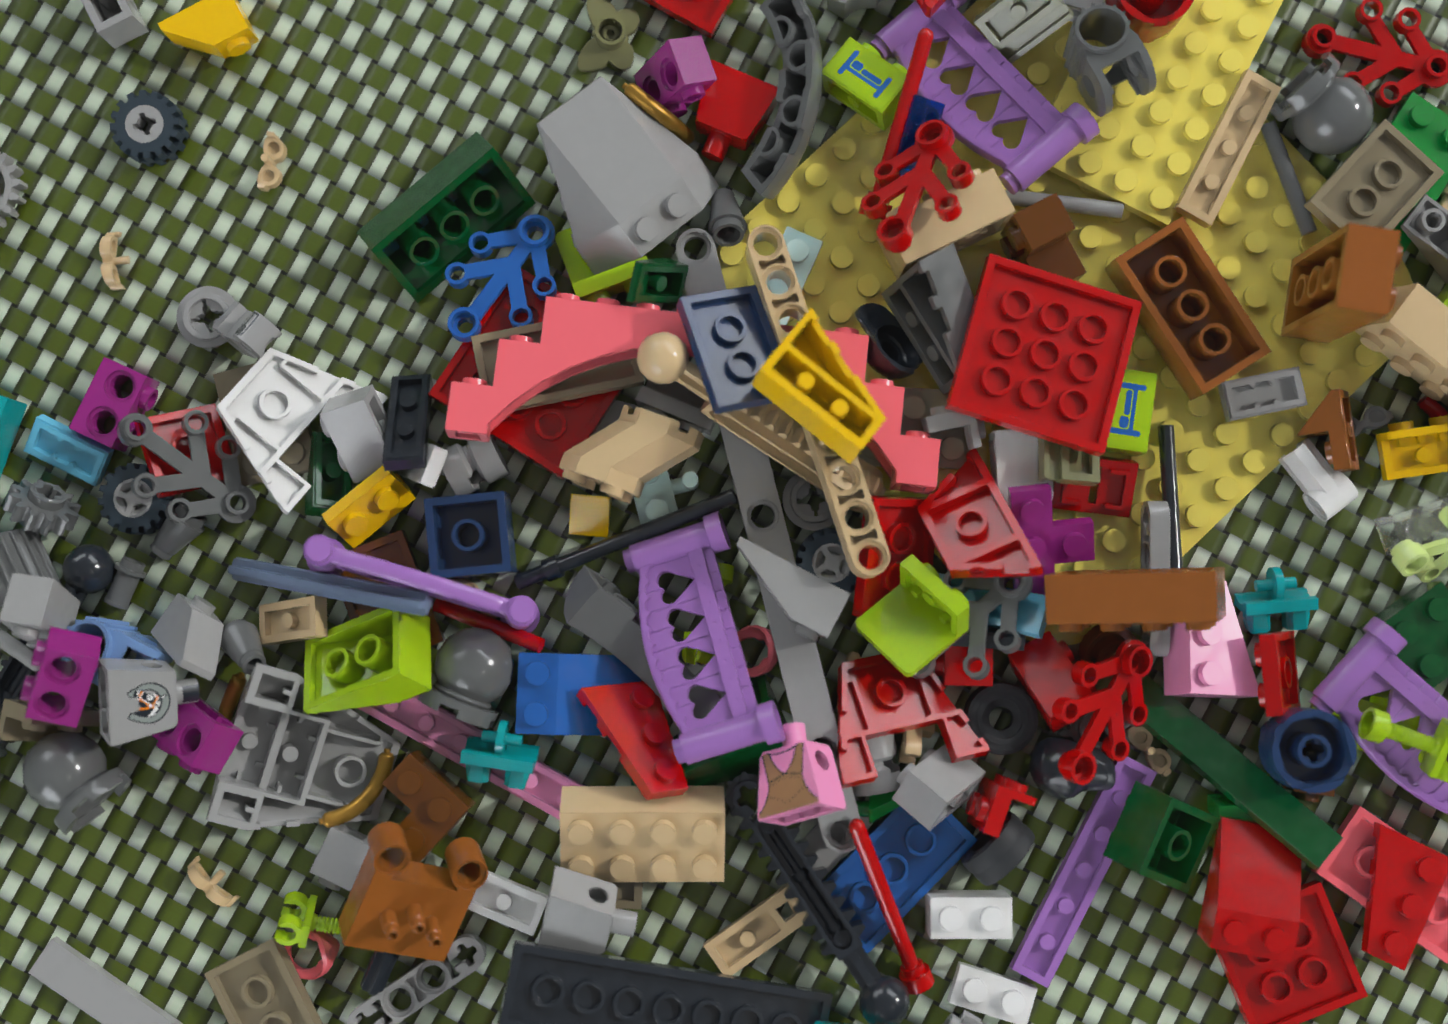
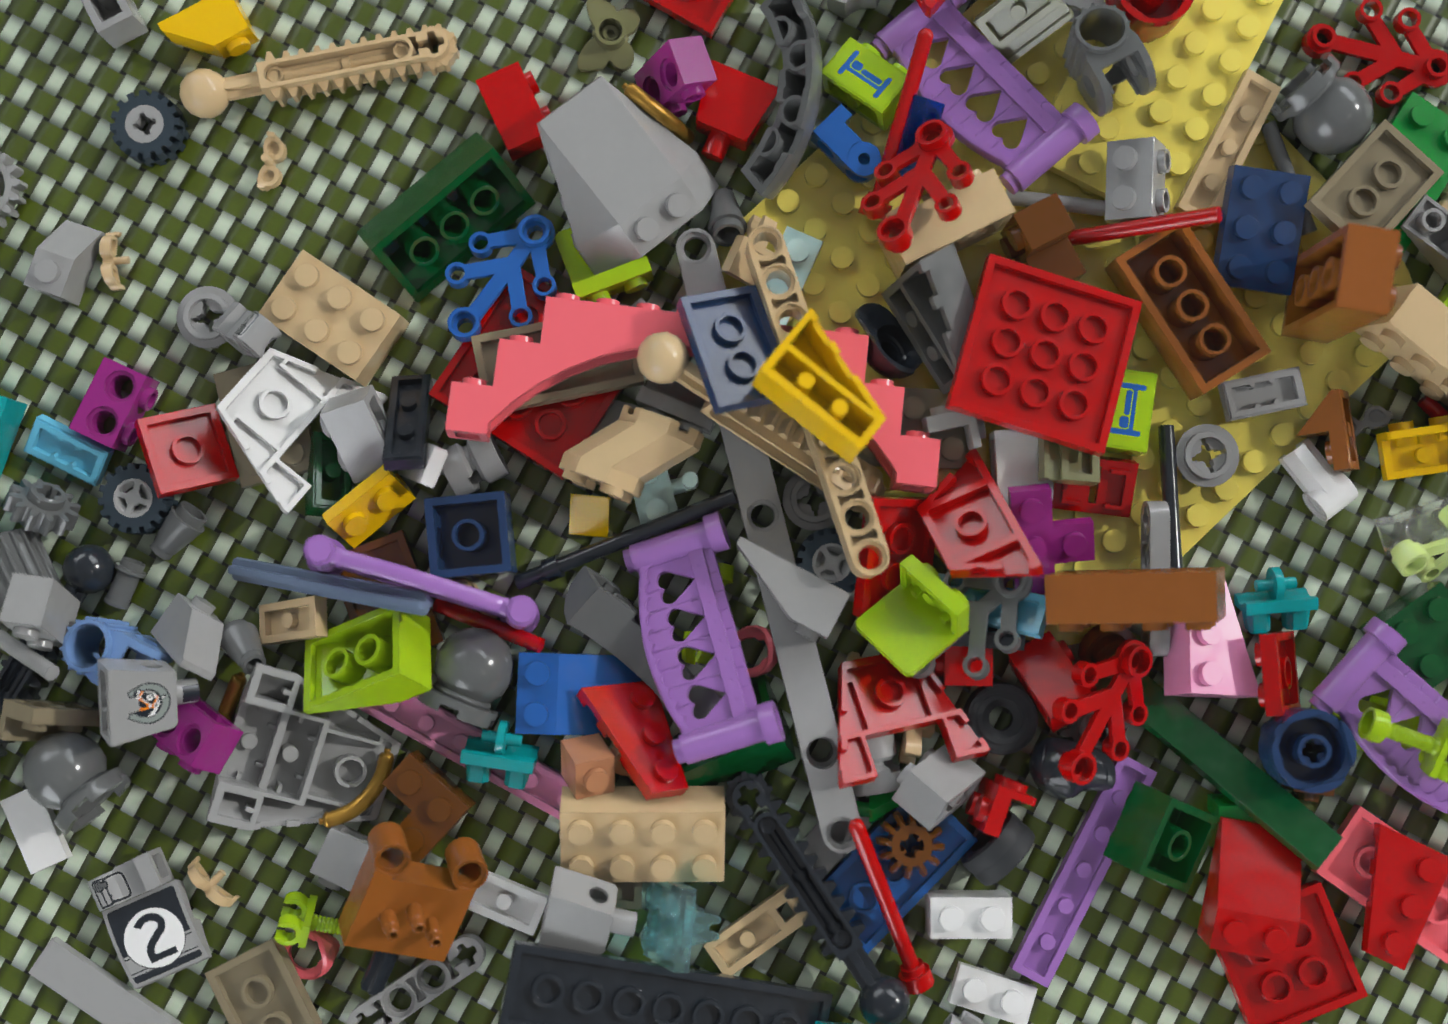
magenta brick [20,626,102,728] -> none
dark grey plant [117,410,256,524] -> none
dark green slope [626,258,689,304] -> none
bright pink torso [758,722,846,826] -> none
tan piece [1125,726,1172,777] -> none
none -> white tile [0,789,73,875]
none -> light grey slope [23,220,105,306]
none -> light grey leg [87,847,174,912]
none -> slope [102,879,212,989]
none -> tan gear [179,24,460,119]
none -> tan brick [259,250,410,387]
none -> red brick [475,61,550,161]
none -> nougat brick [561,733,629,800]
none -> clear light blue plate [641,882,721,973]
none -> tan plate [721,215,777,286]
none -> blue leg [811,104,881,183]
none -> reddish brown gear [875,810,945,879]
none -> red bar [1068,206,1222,246]
none -> light grey bracket [1104,137,1171,224]
none -> light grey gear [1175,424,1239,487]
none -> dark blue plate [1213,165,1311,295]

